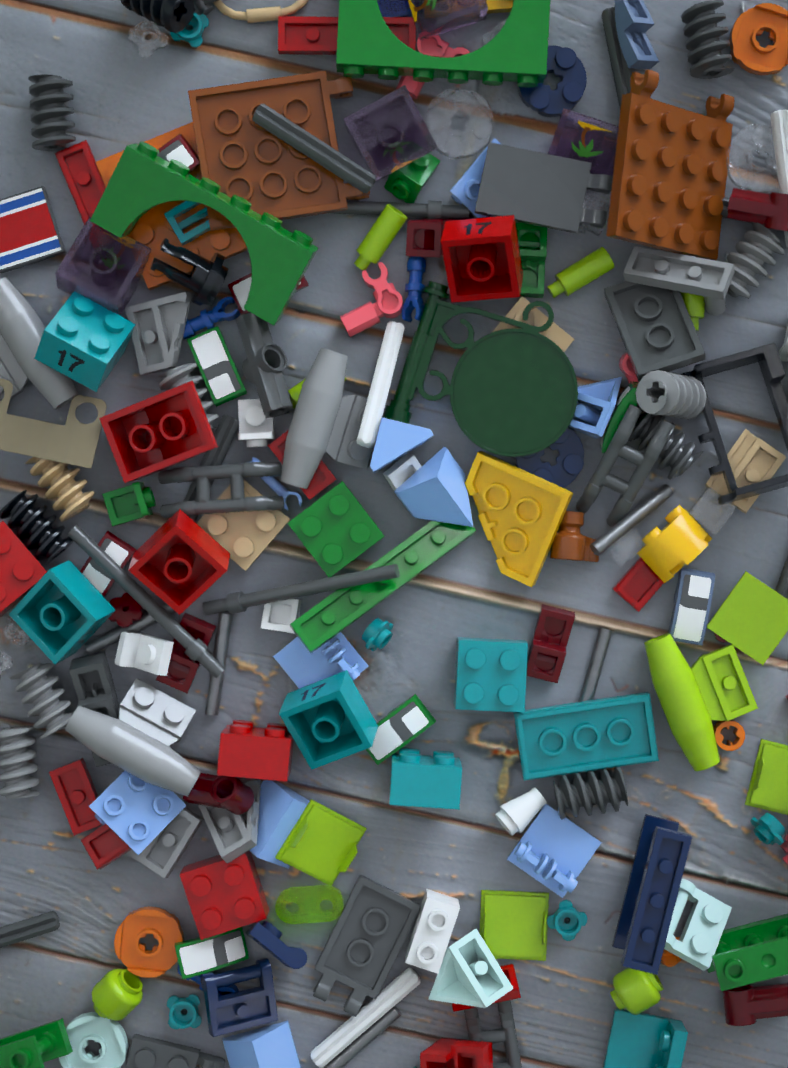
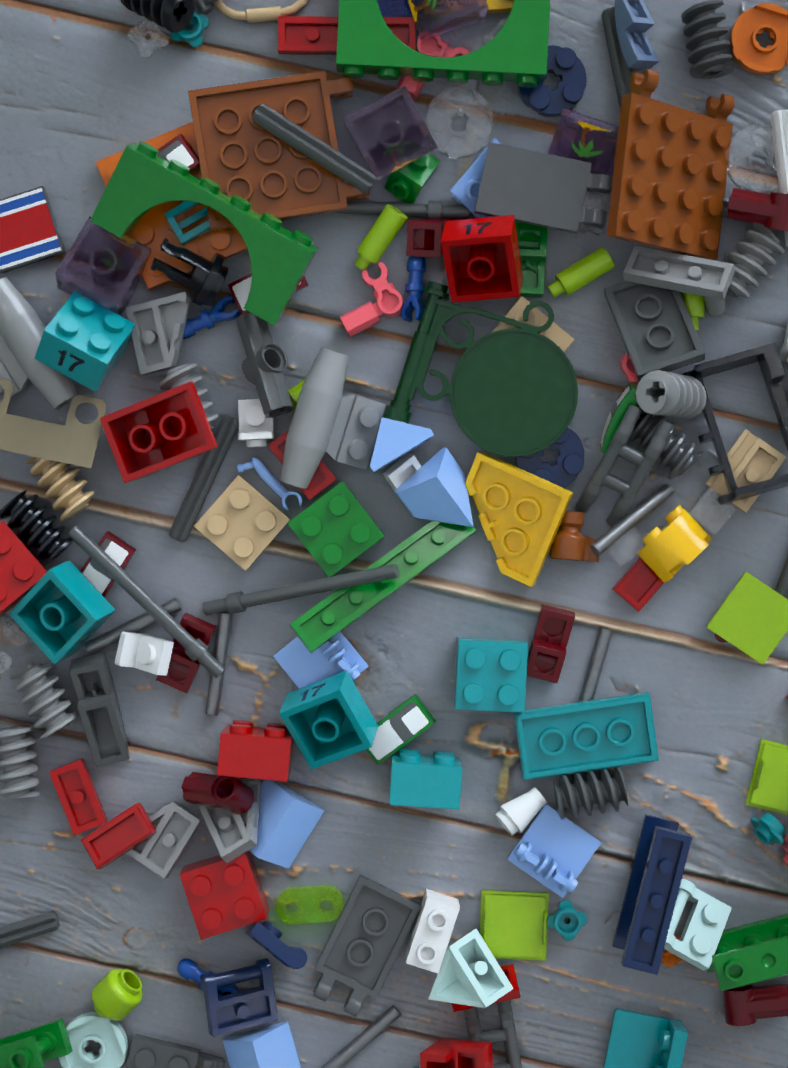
dark grey piece [28,75,76,151] -> none
red tile [55,140,126,250] -> none
light grey plate [65,678,201,797] -> none
light blue hinge [89,770,187,855] -> none
green bracket [102,481,156,527] -> none
dark red plant [109,592,143,628] -> none
orange plate [114,907,184,978] -> none
red brick [128,509,230,615] -> none
dark grey piece [158,462,284,518] -> none
teal plate [167,994,202,1030] -> none
slope [175,927,249,980] -> none
slope [187,326,247,407] -> none
white plate [261,599,302,634] -> none
lime piece [275,799,367,886] -> none
white axle [310,968,421,1068] -> none
white axle [357,321,405,448] -> none
teal plate [362,618,394,651] -> none
light blue slope [568,377,622,439] -> none
lime head [610,968,664,1015] -> none
lime plate [644,633,758,771] -> none
slope [668,568,715,645] -> none
orange bush [713,720,745,751] -> none

